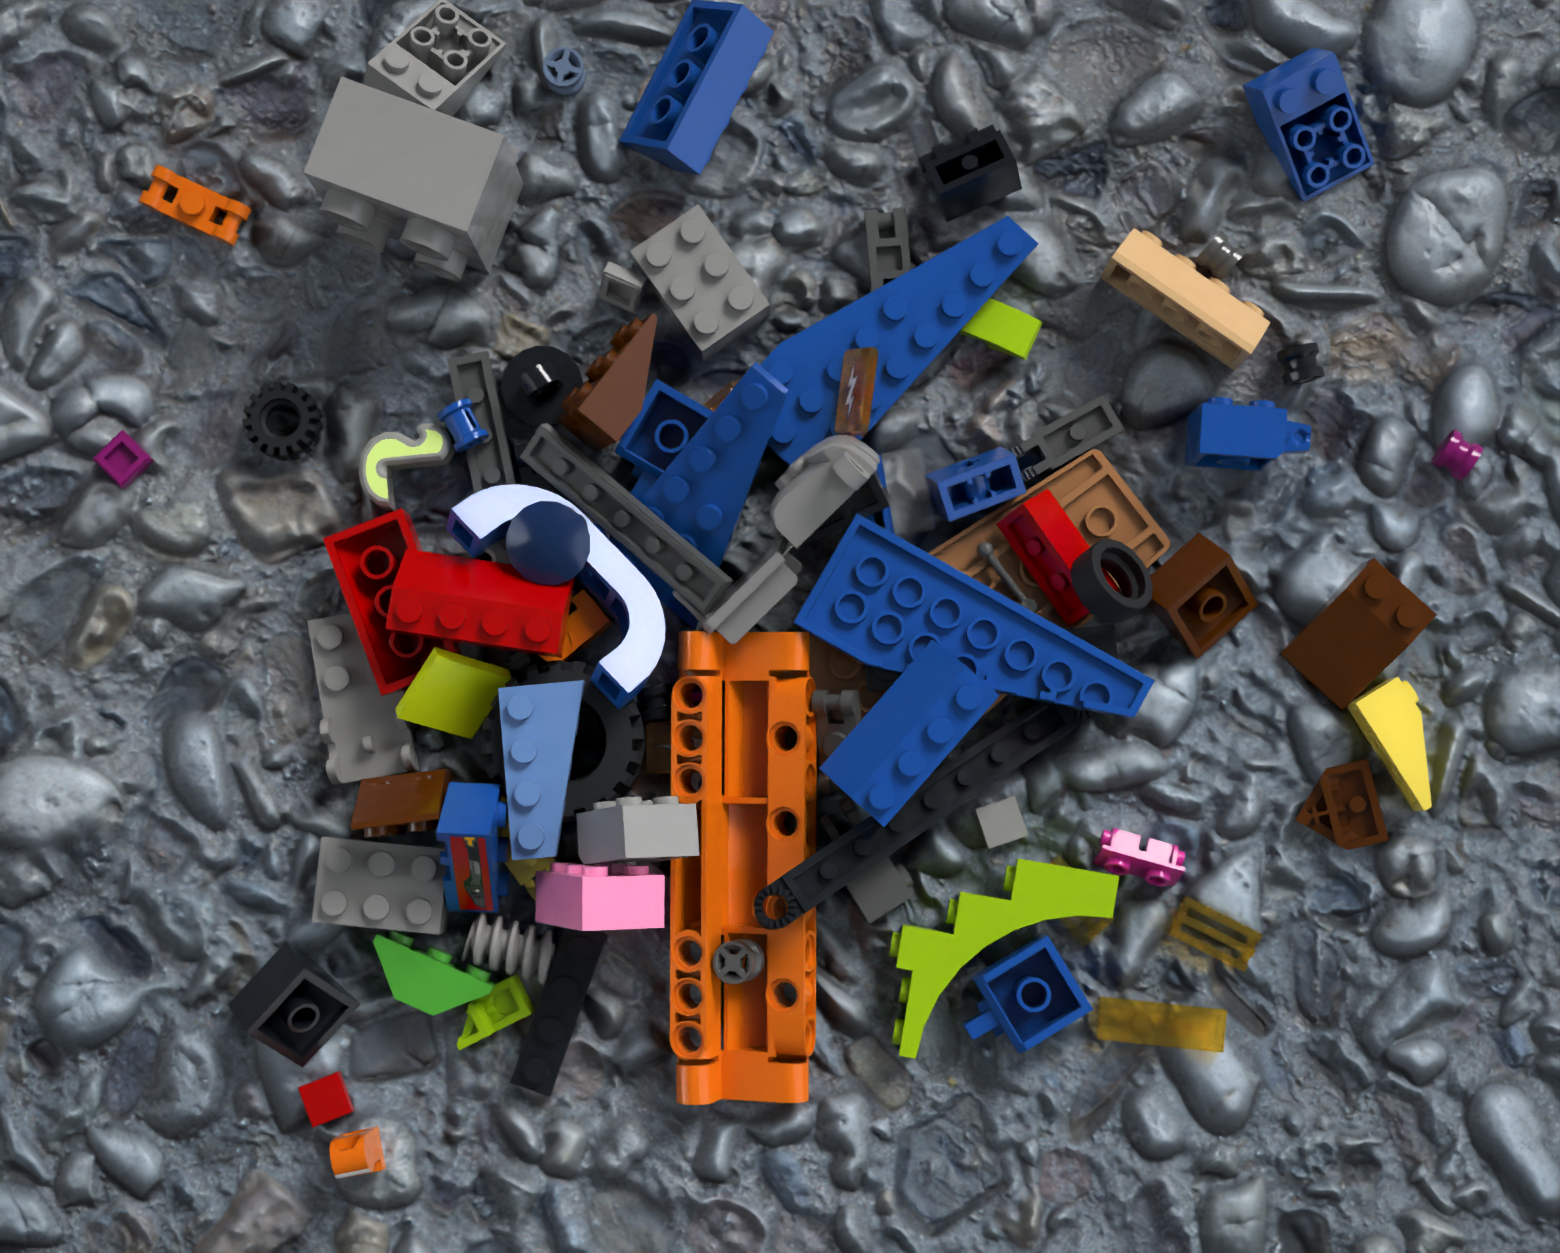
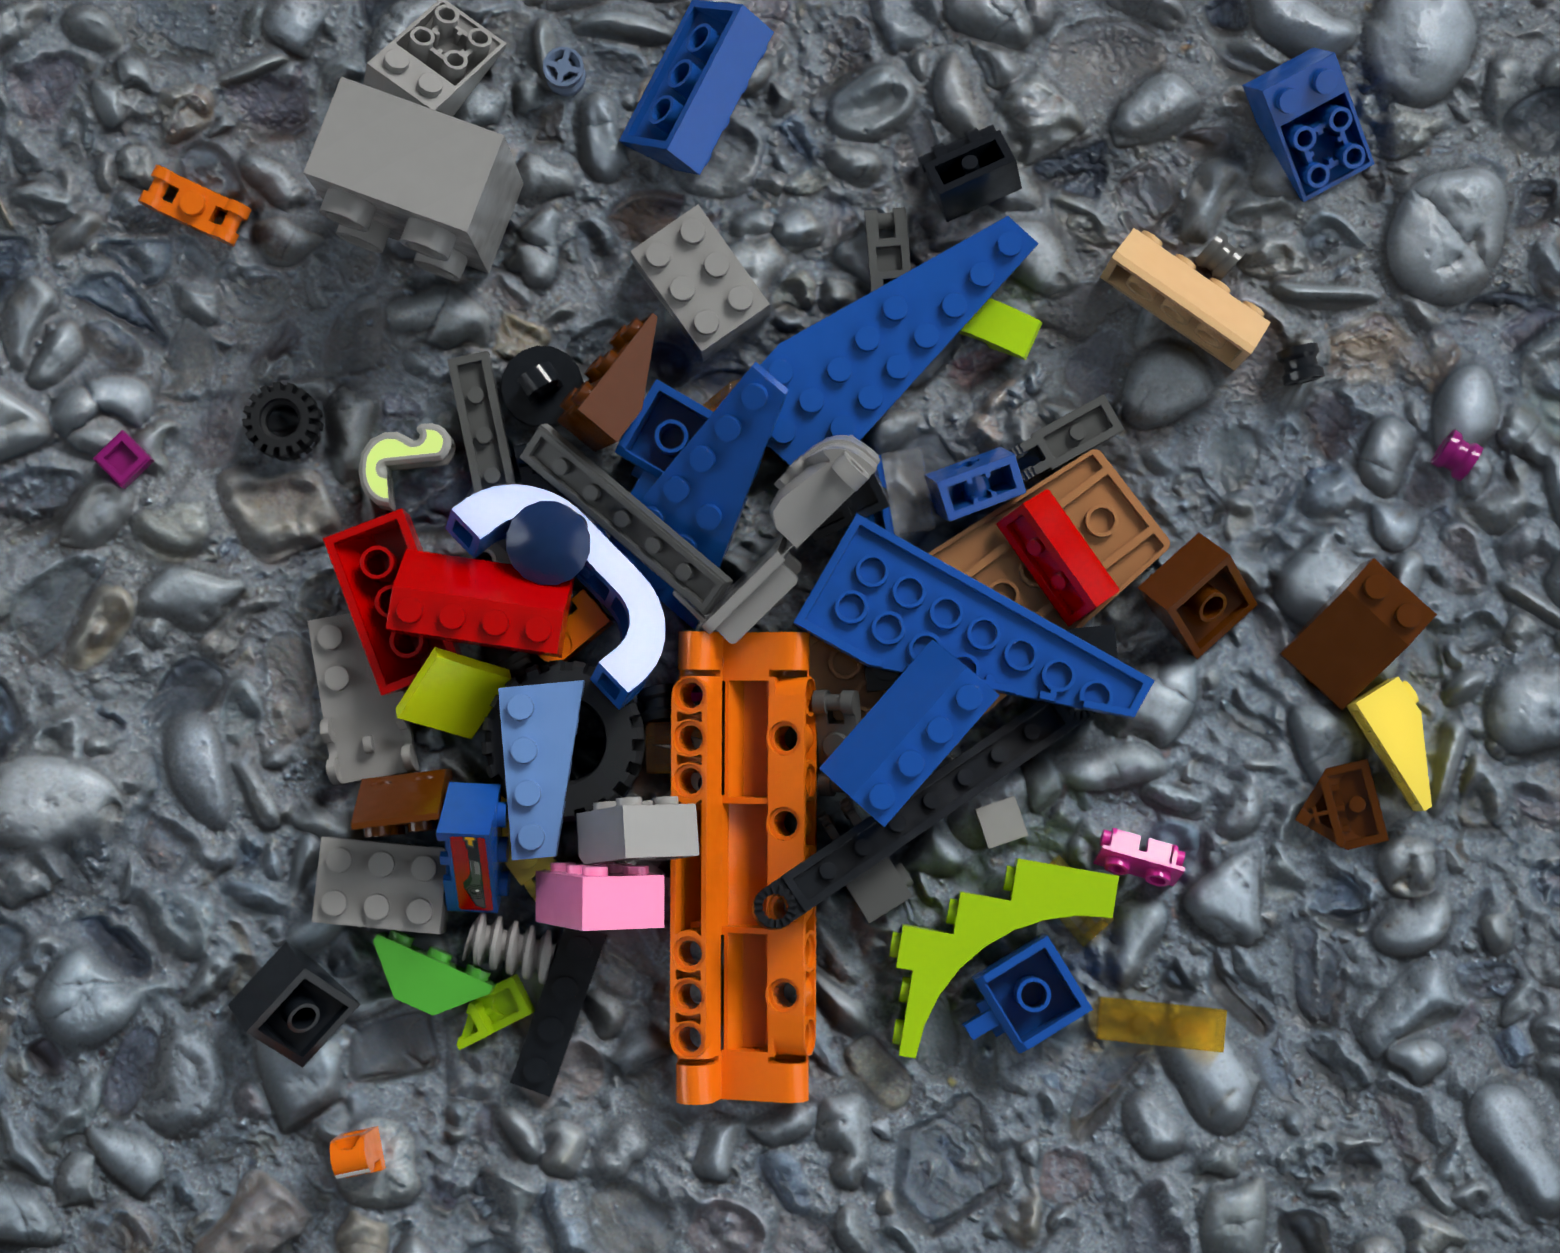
red tile [298,1071,355,1128] -> none
blue bush [437,398,489,453] -> none
light grey tile [598,261,647,313] -> none
dark grey wheel [713,938,765,984] -> none
clear orange slope [834,347,879,437] -> none
dark grey hinge [977,542,1037,612] -> none
black tyre [1071,539,1153,624] -> none
clear yellow tile [1166,896,1263,973] -> none
blue hinge [1184,397,1311,471] -> none

